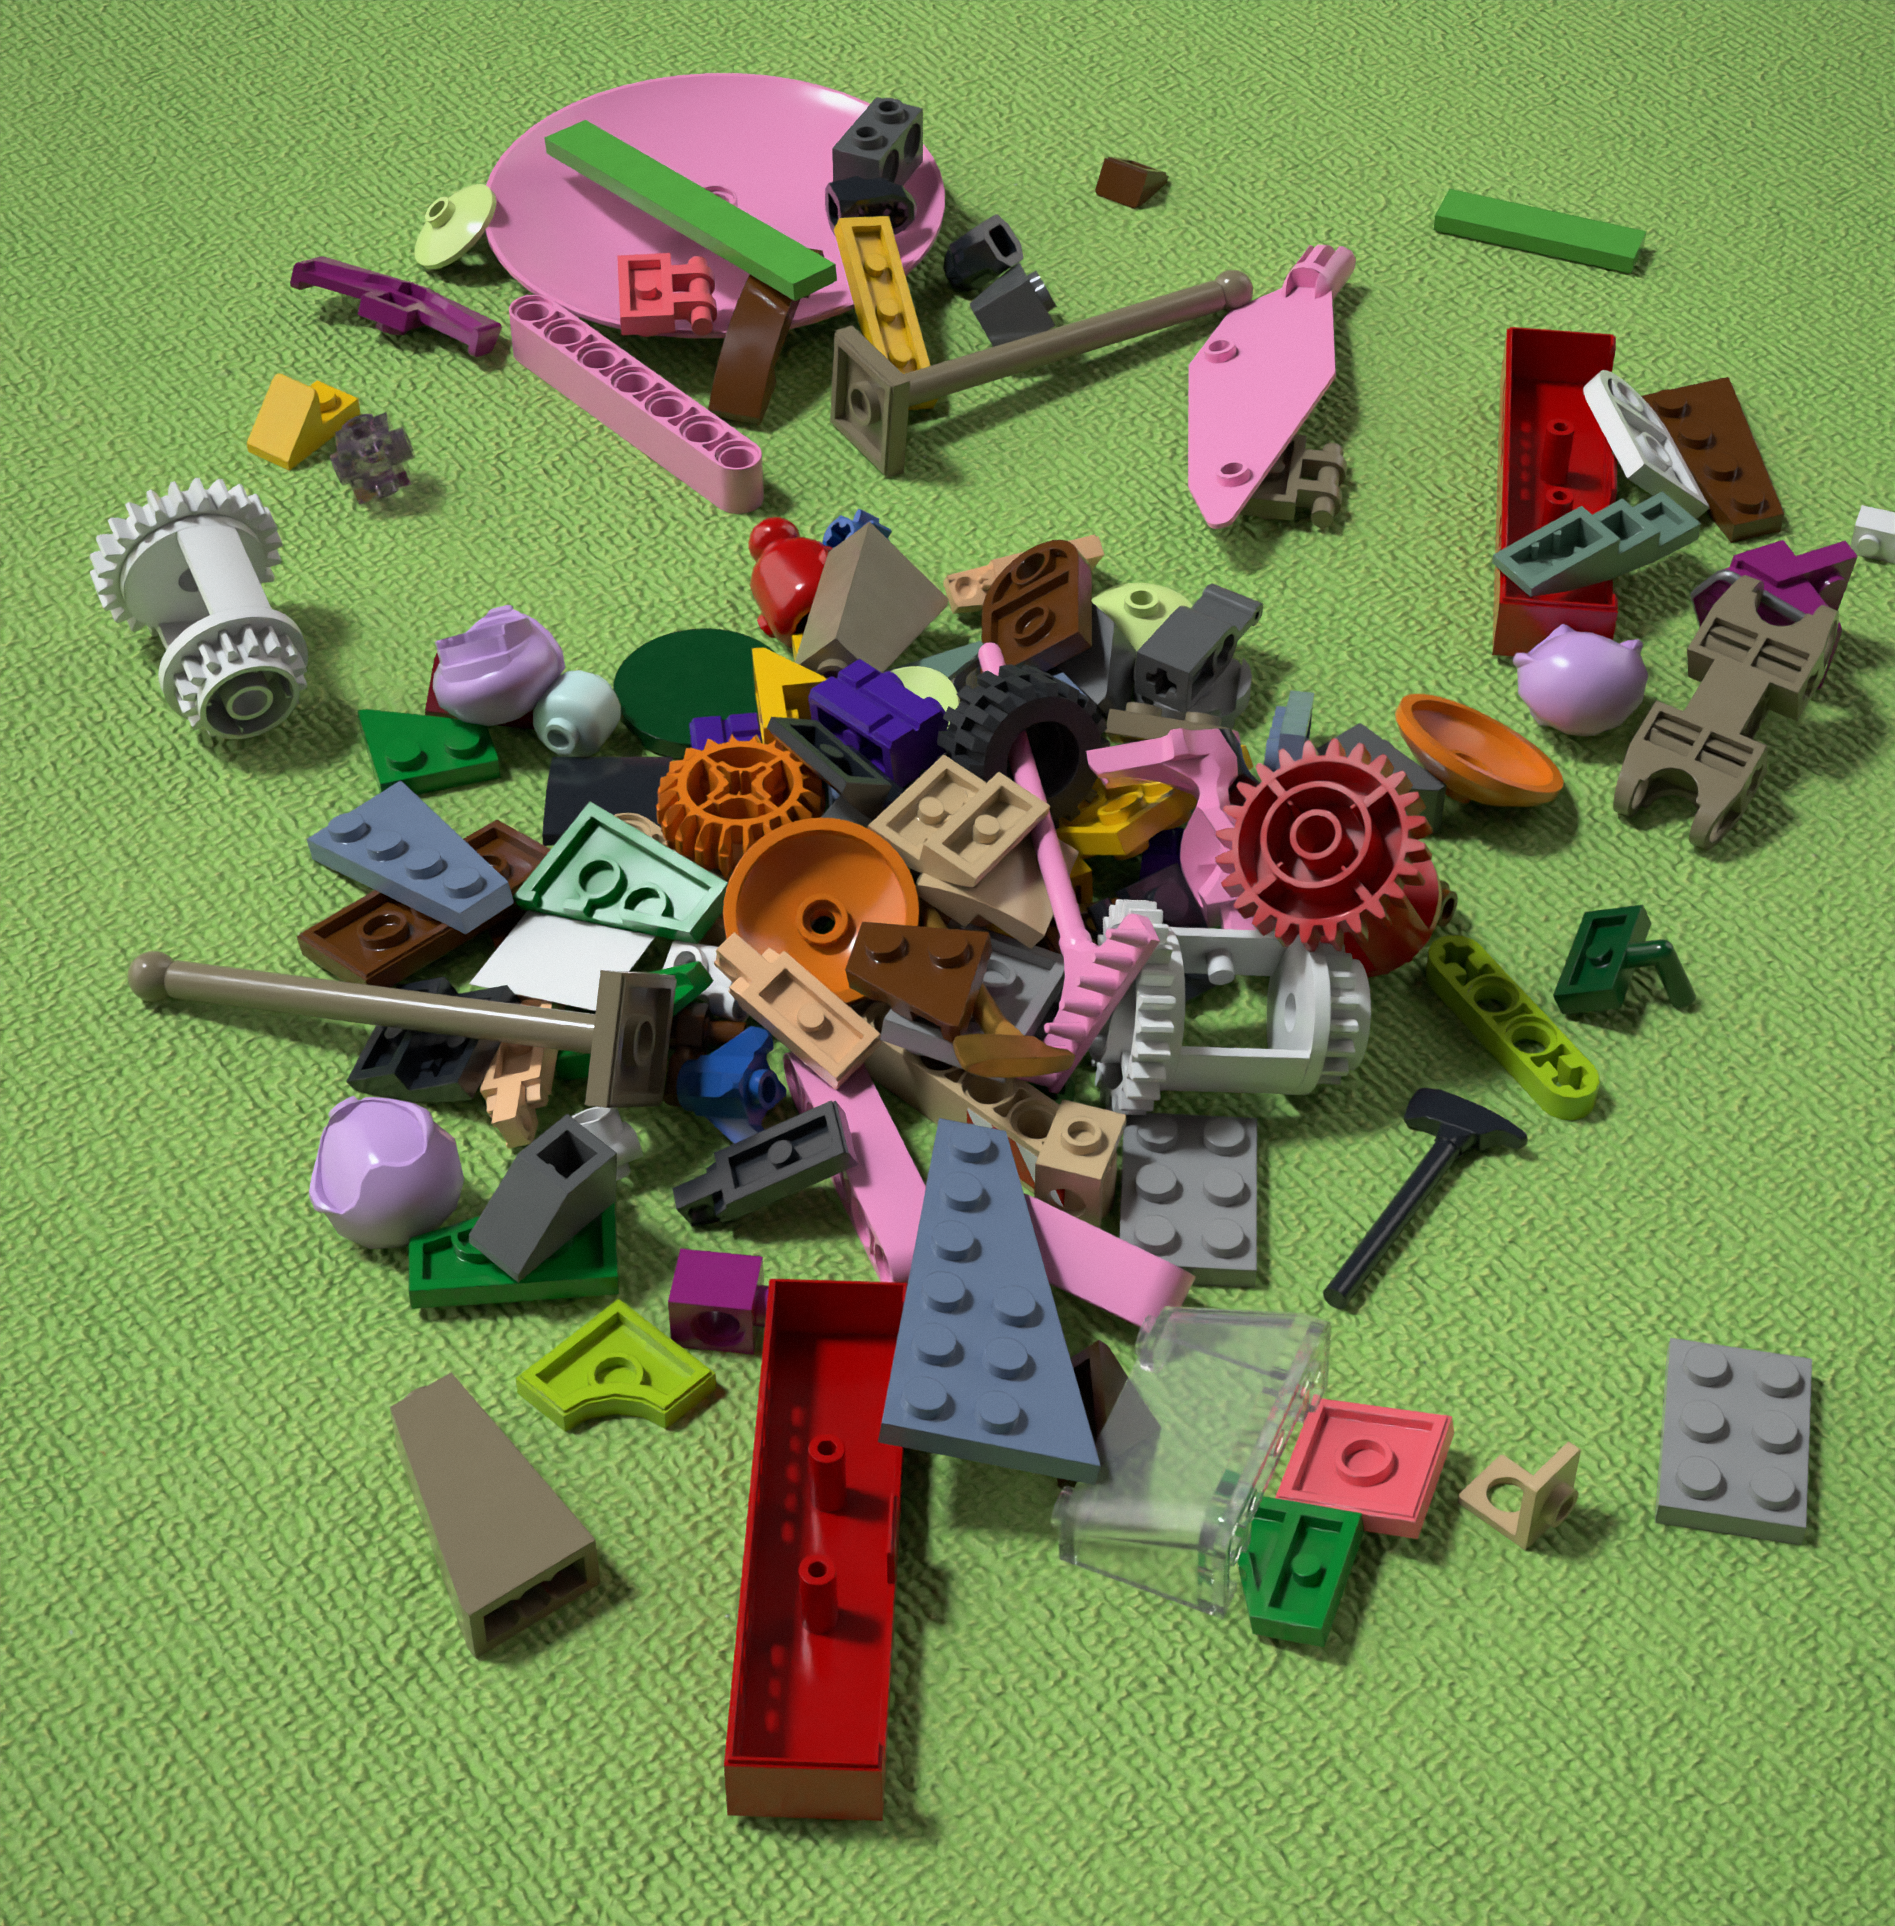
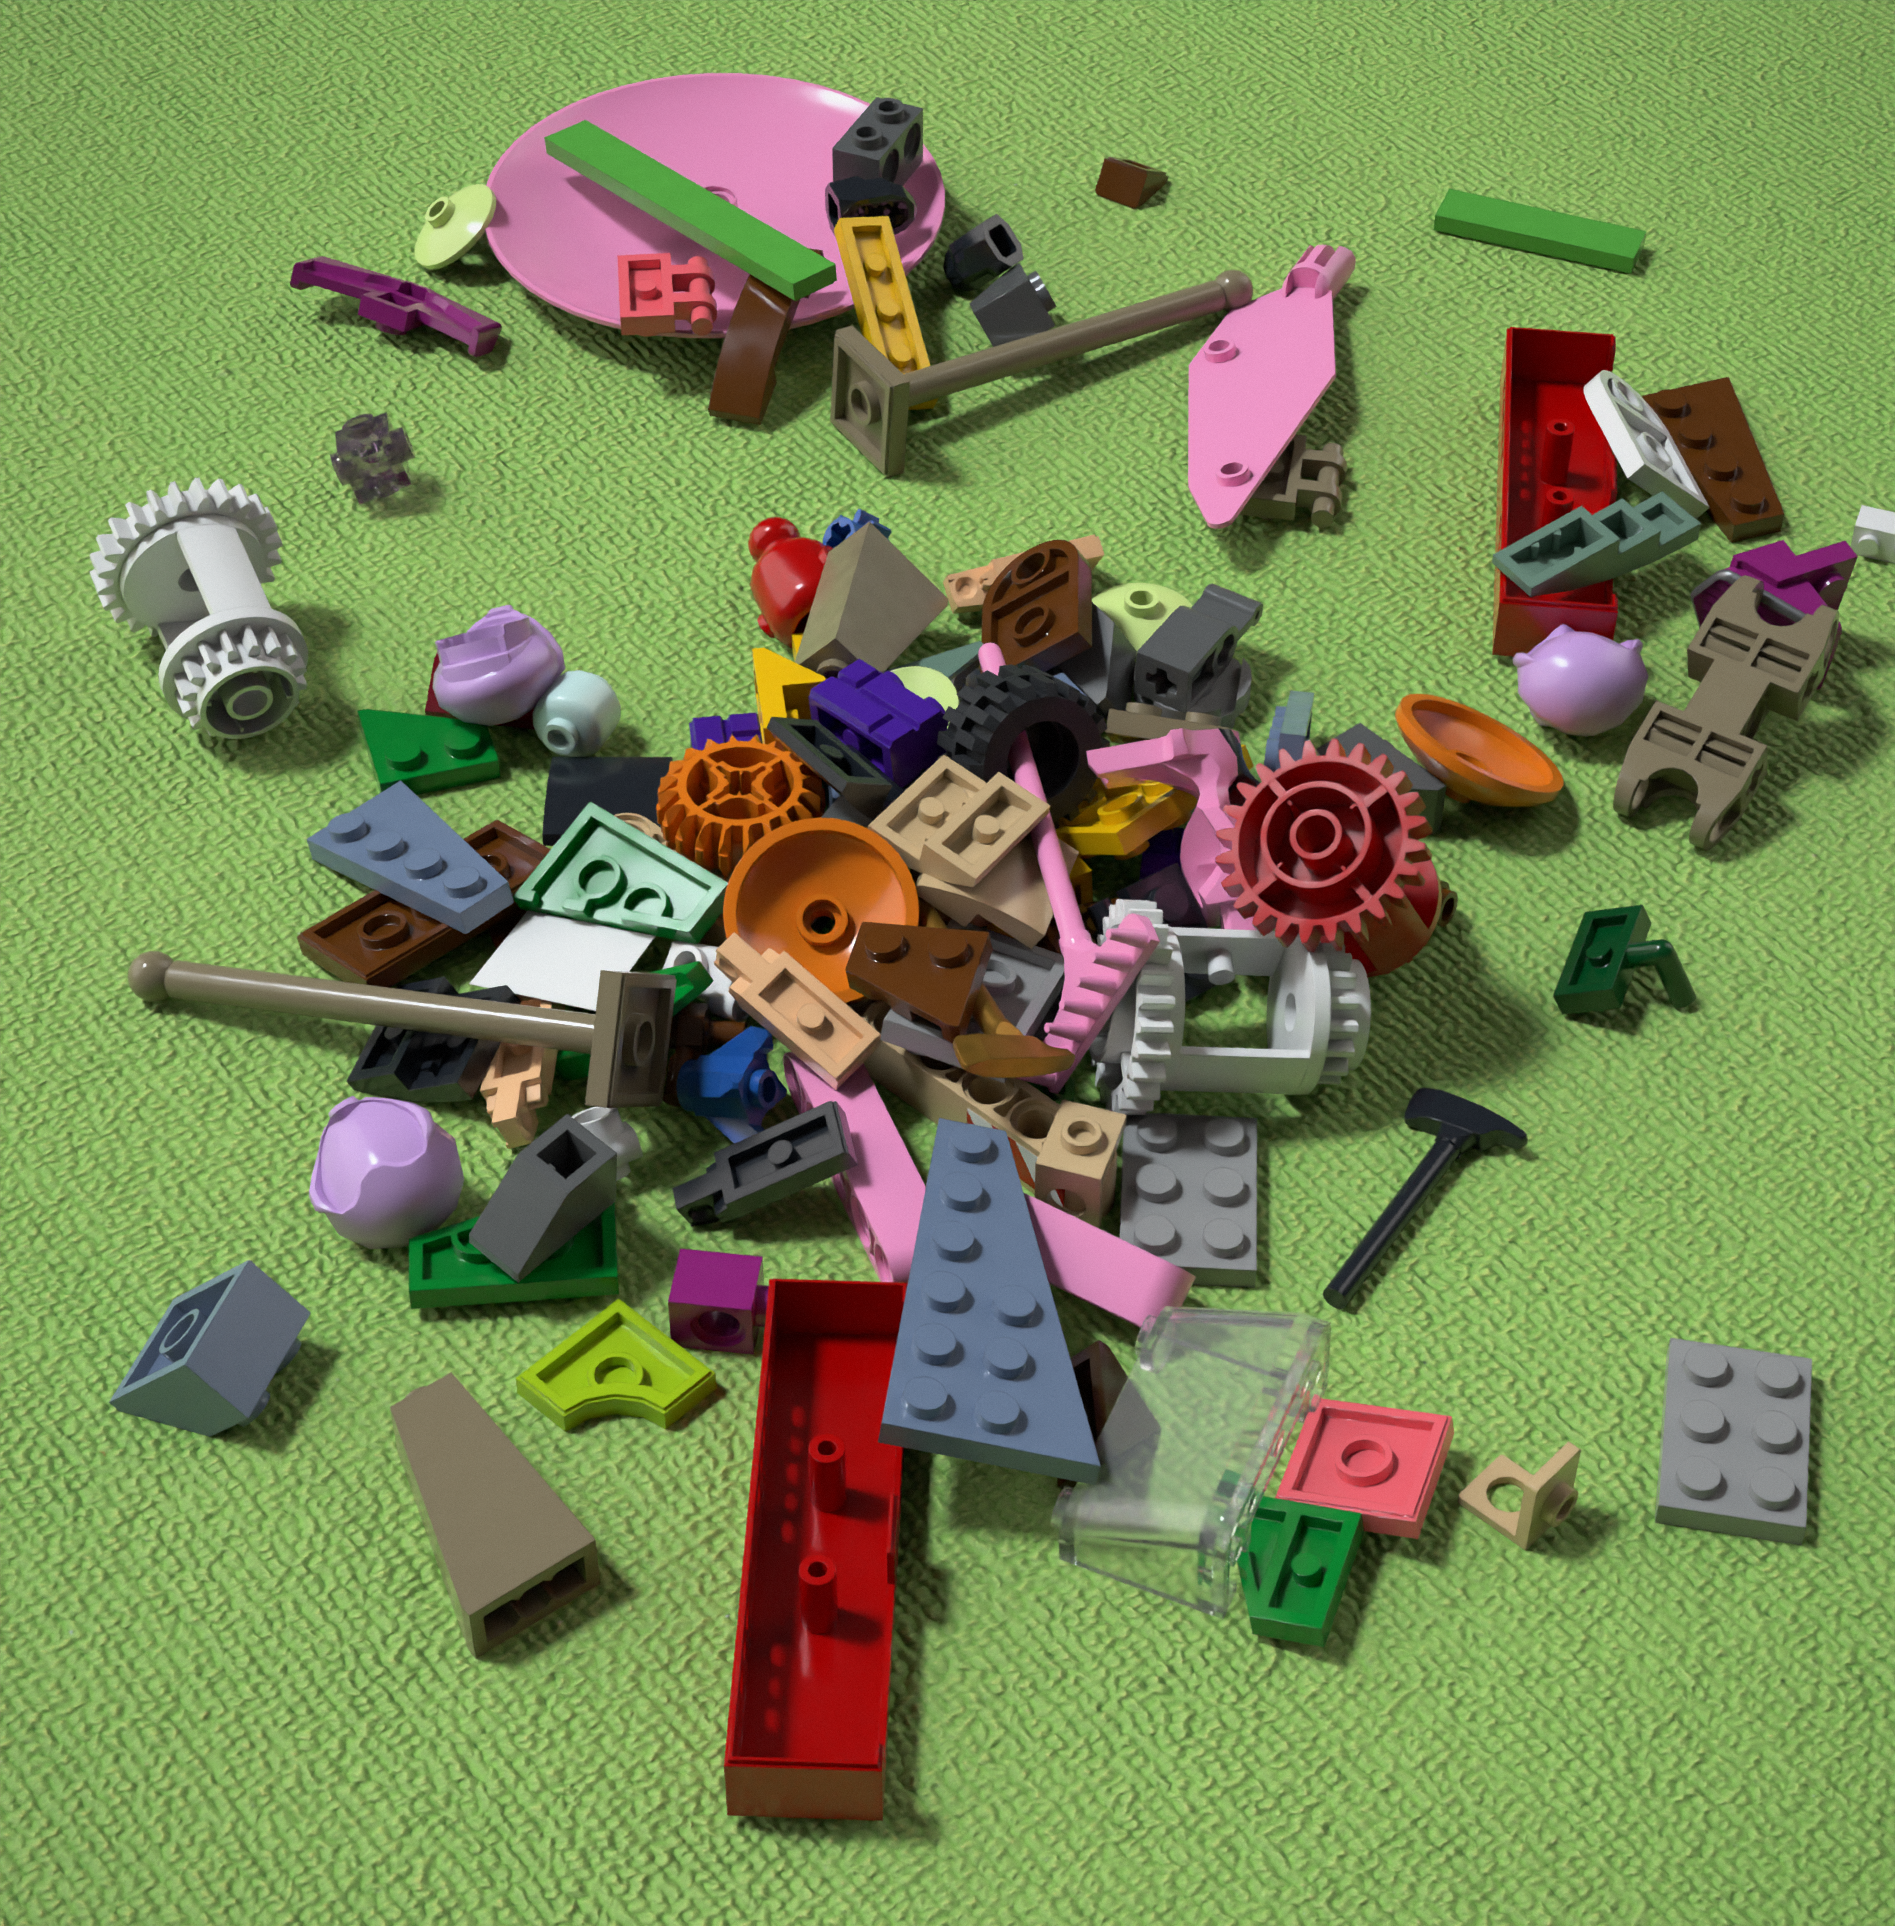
yellow slope [247,373,361,471] -> none
bright pink beam [509,294,764,514] -> none
dark green tile [613,628,776,759] -> none
lime beam [1426,935,1600,1120] -> none
none -> sand blue slope [109,1260,311,1437]

